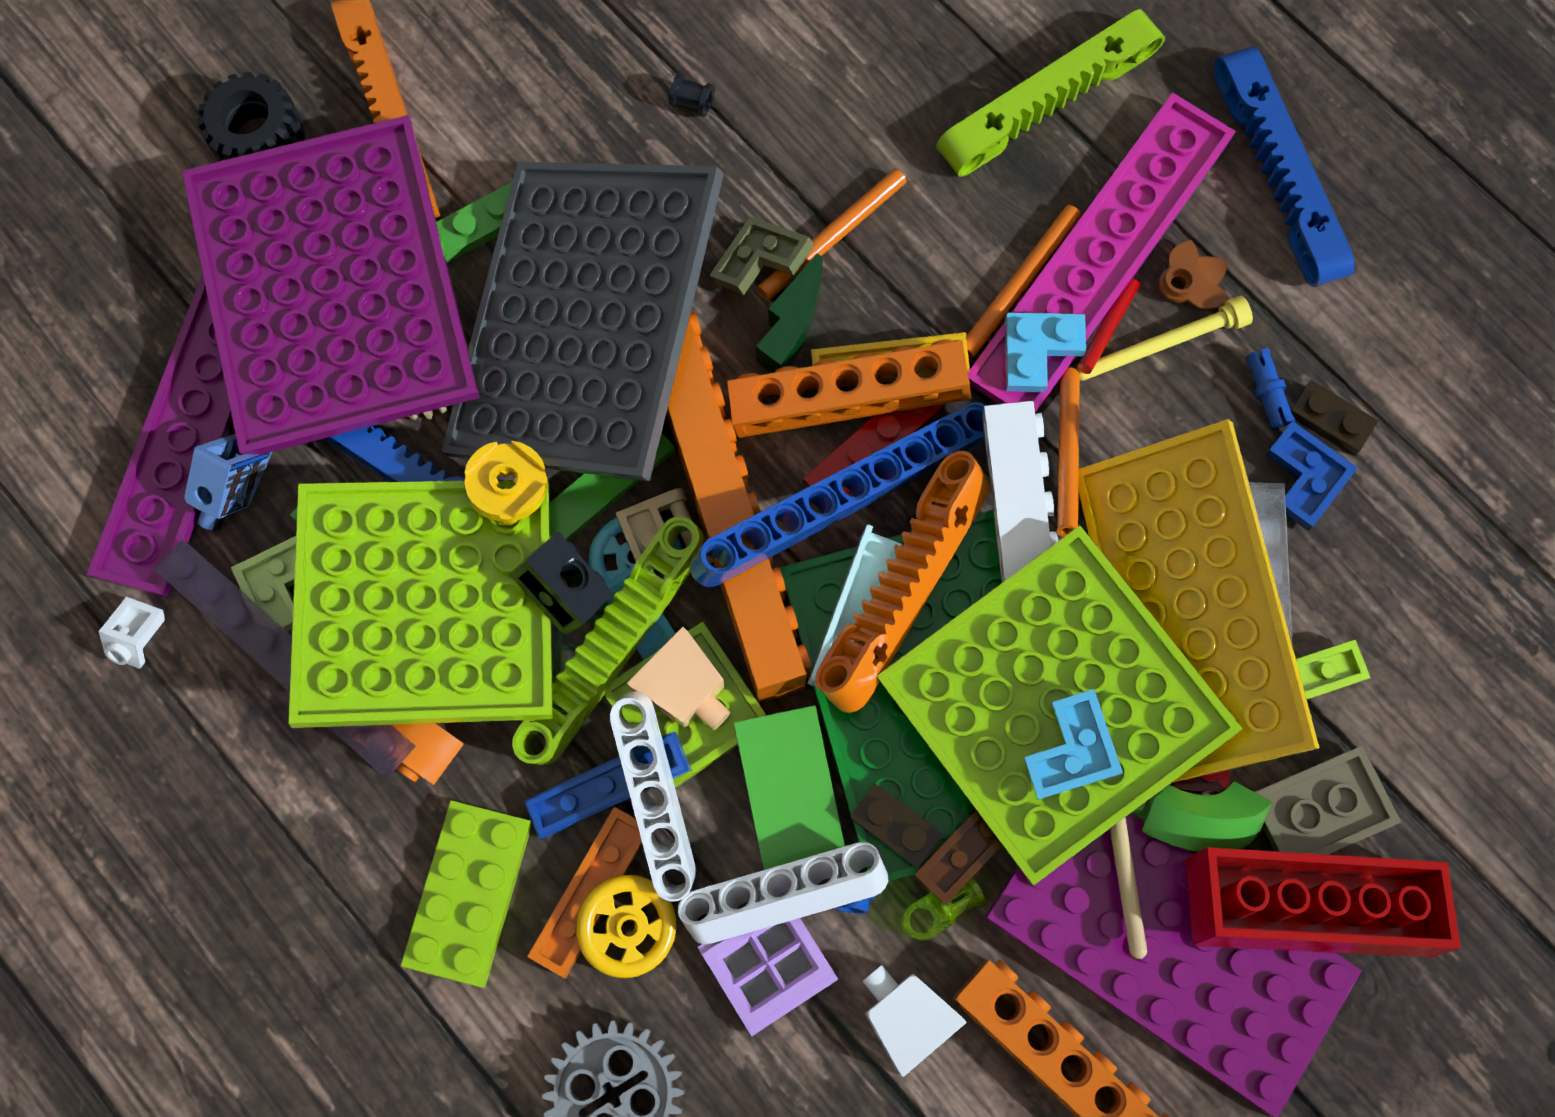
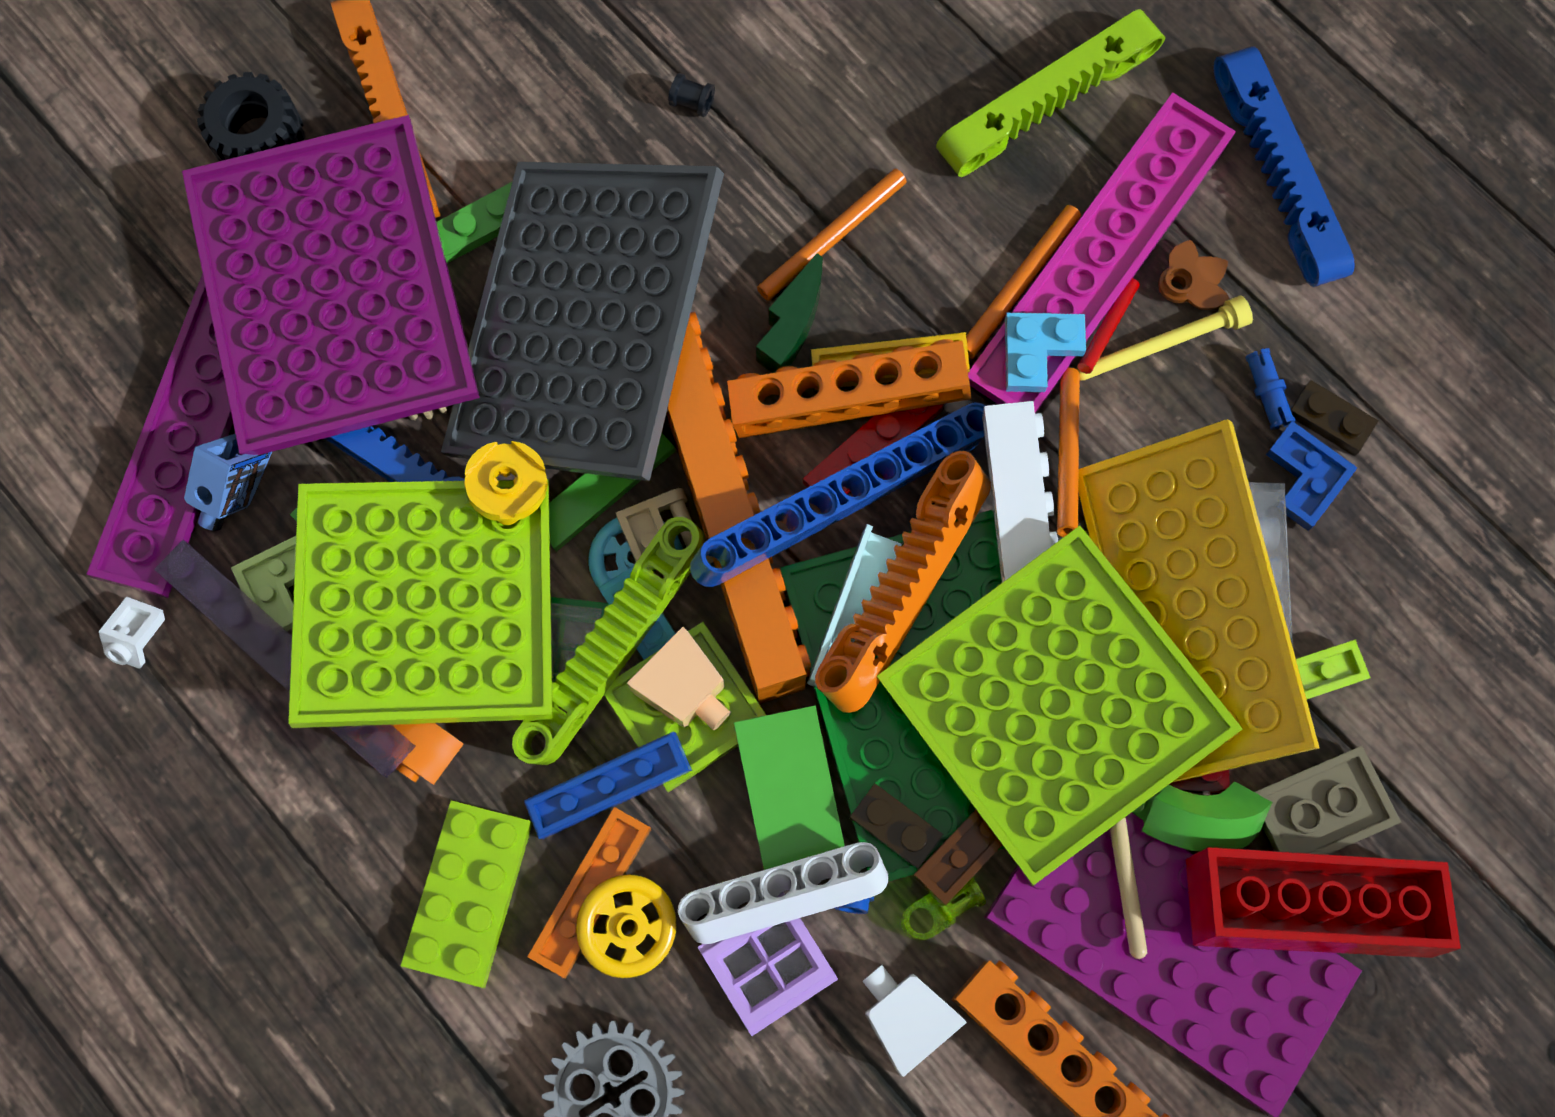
black brick [509,531,614,636] -> none
white beam [610,691,696,901] -> none
olive plate [709,216,814,295] -> none
medium azure plate [1024,689,1123,800] -> none

